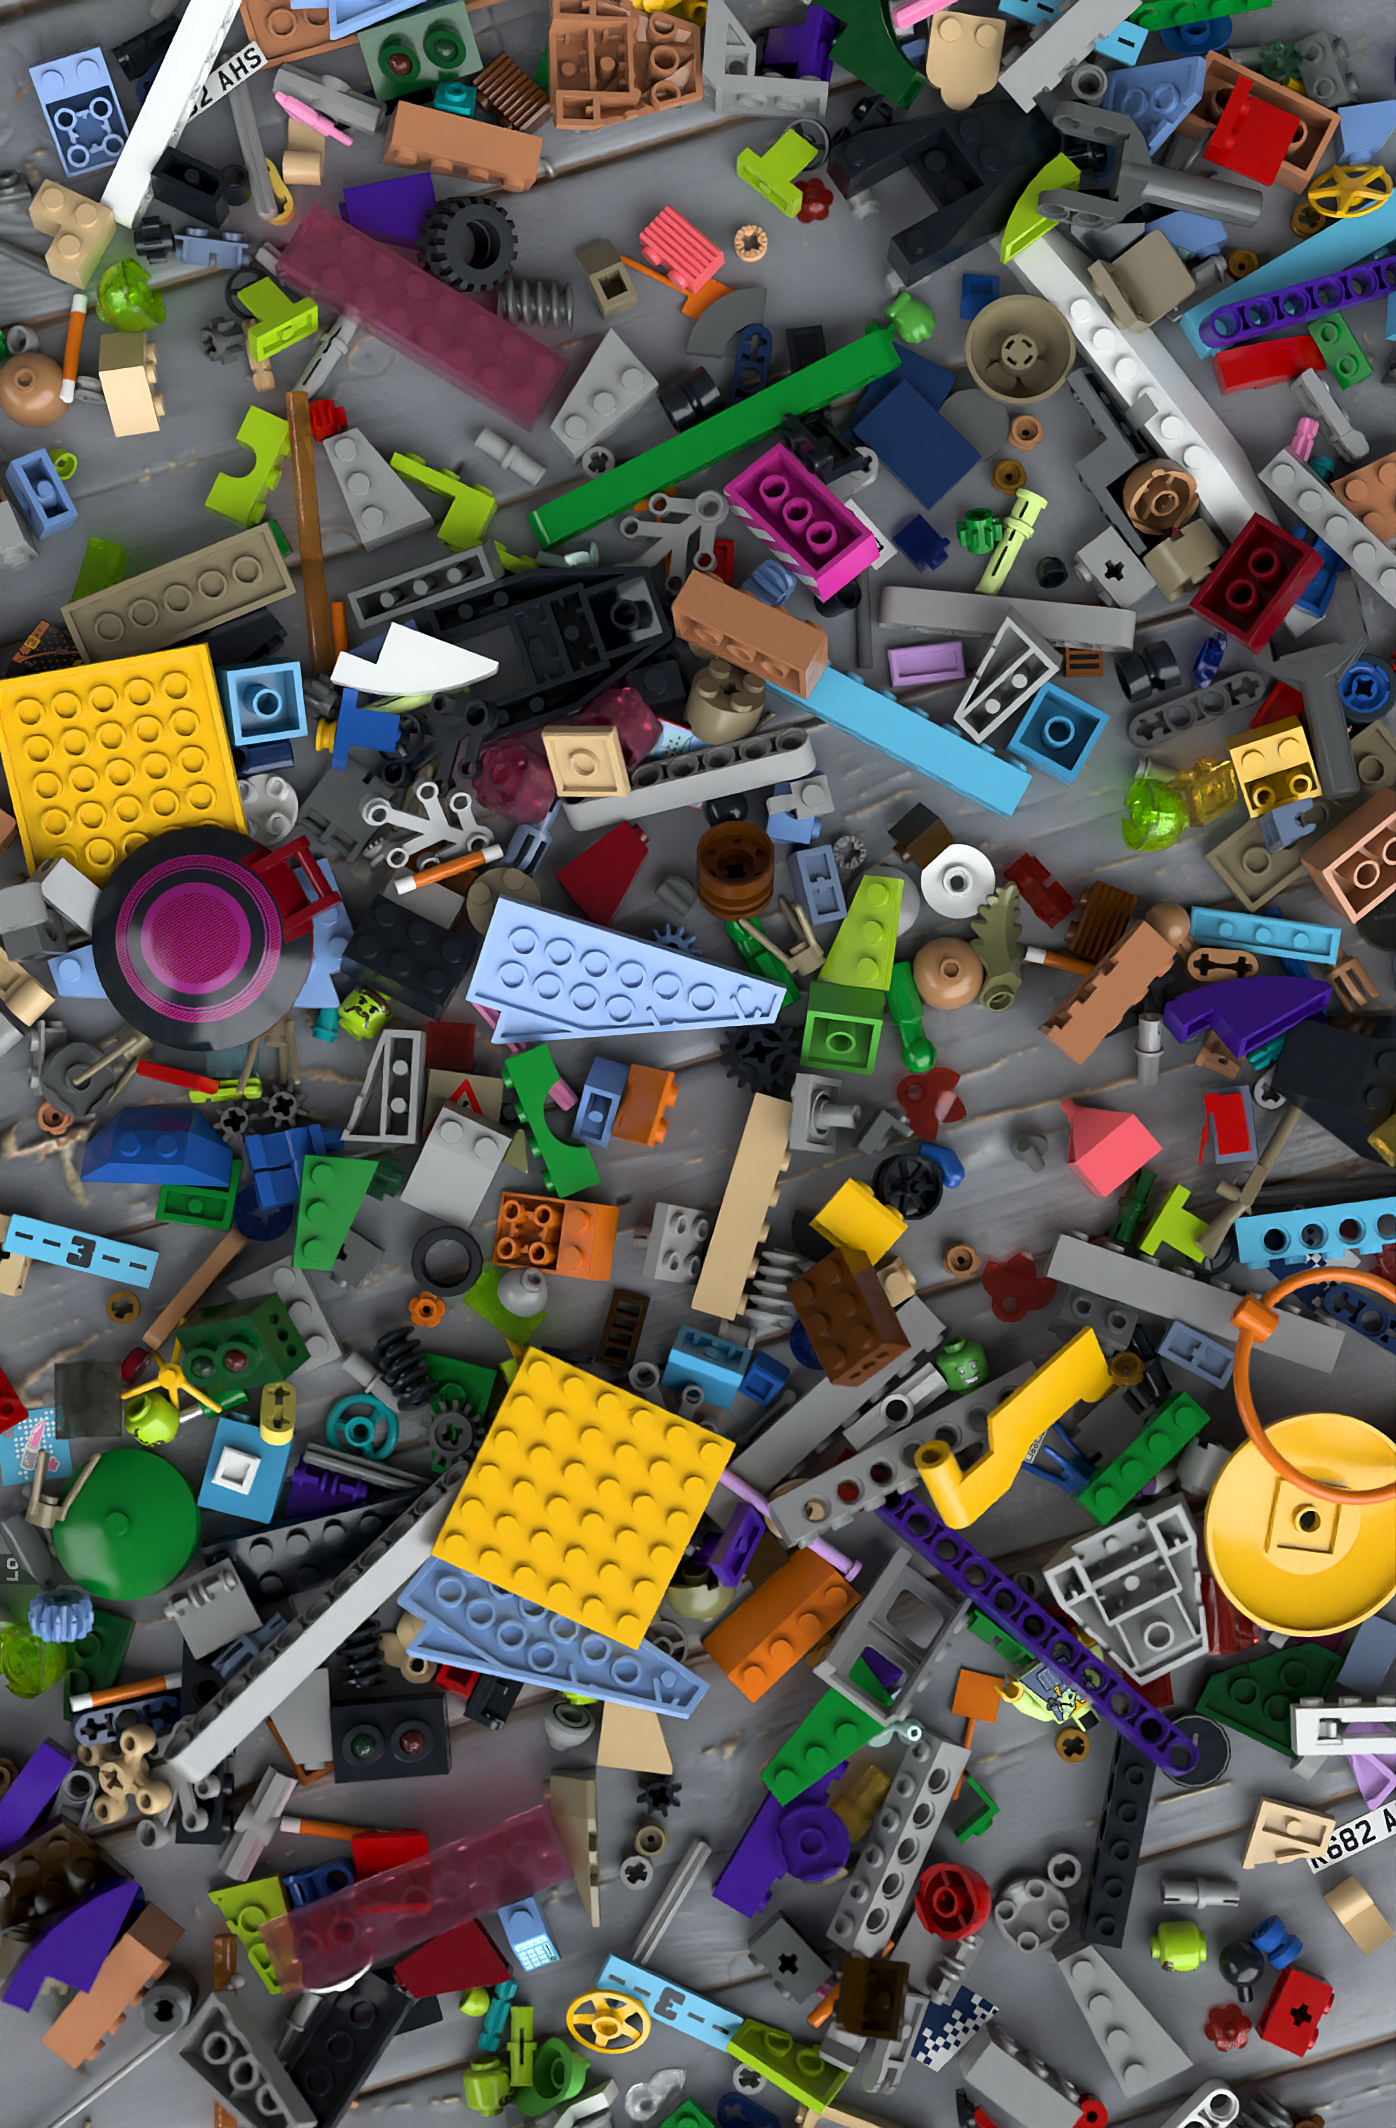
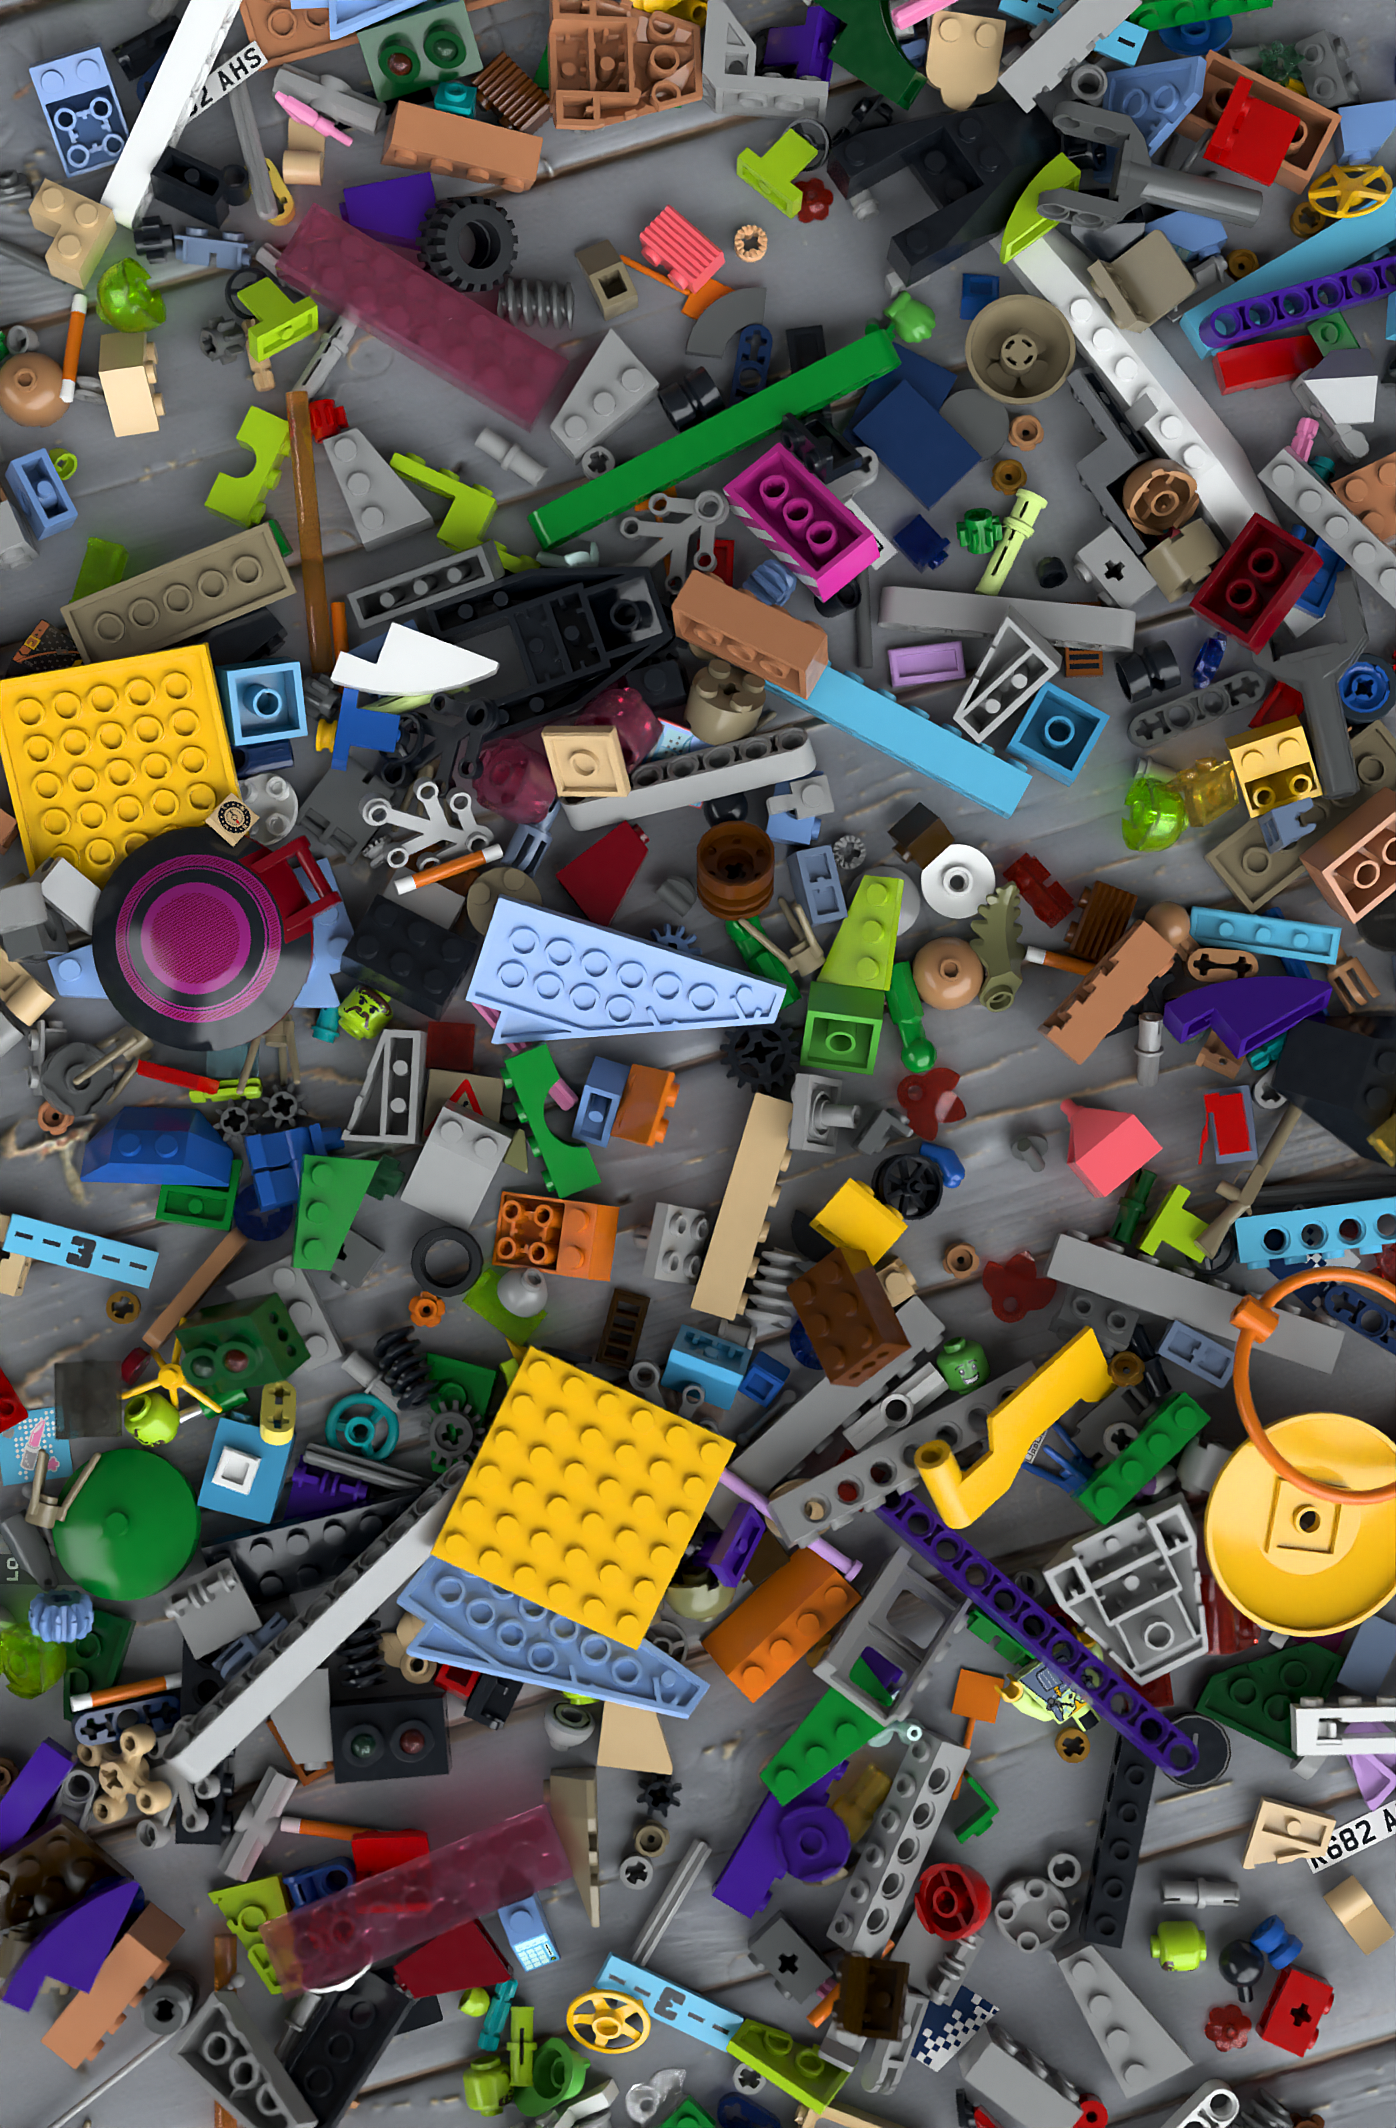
none -> tan tile [205,792,260,847]
none -> light grey bush [1103,1422,1138,1455]
none -> slope [1303,348,1378,425]

